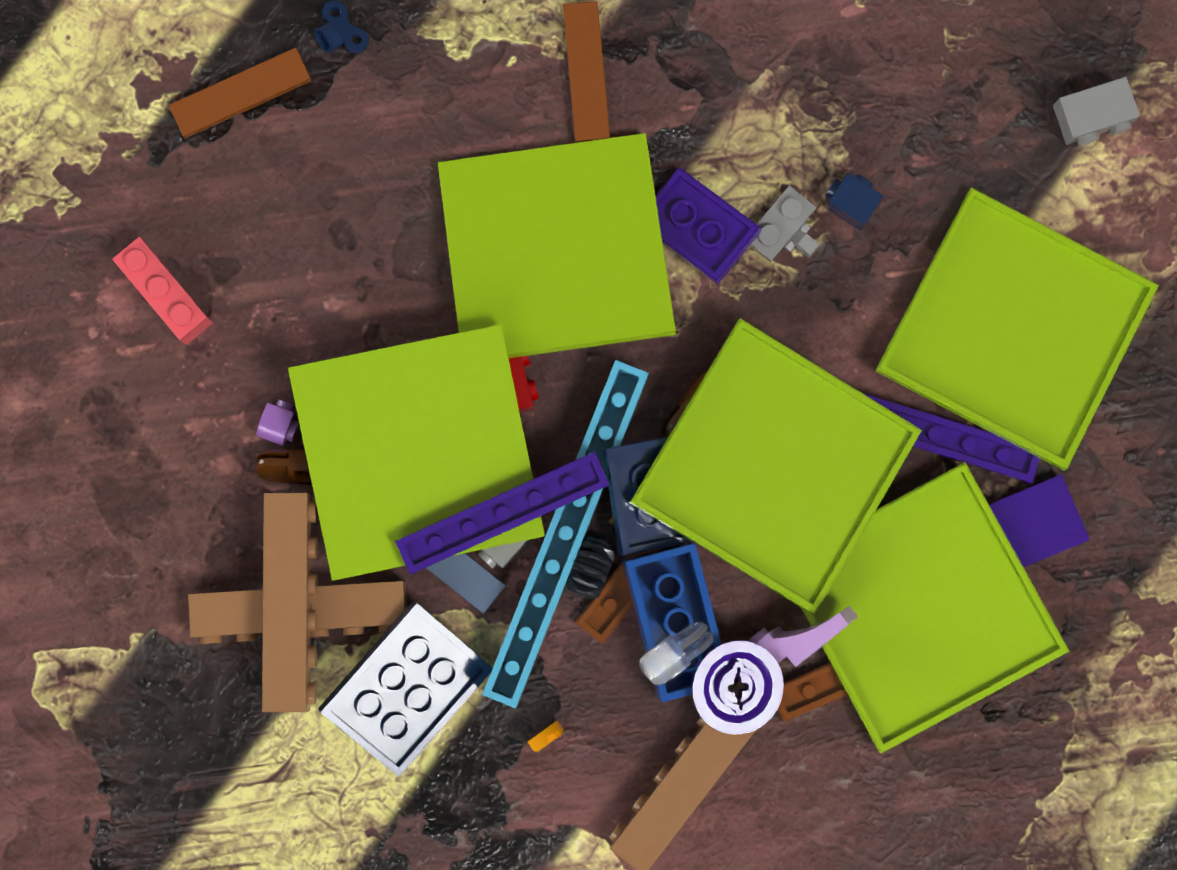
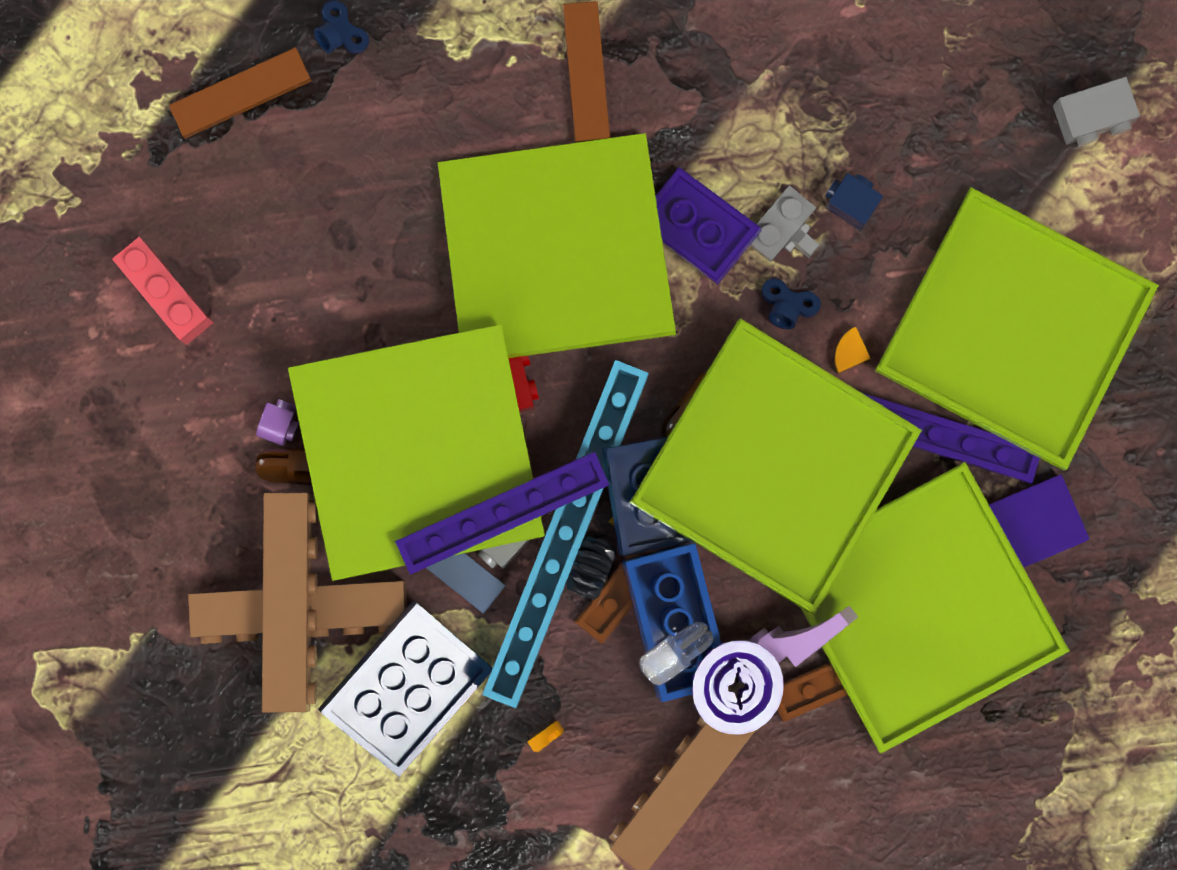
none -> dark blue piece [761,278,821,330]
none -> light orange tile [834,327,871,374]

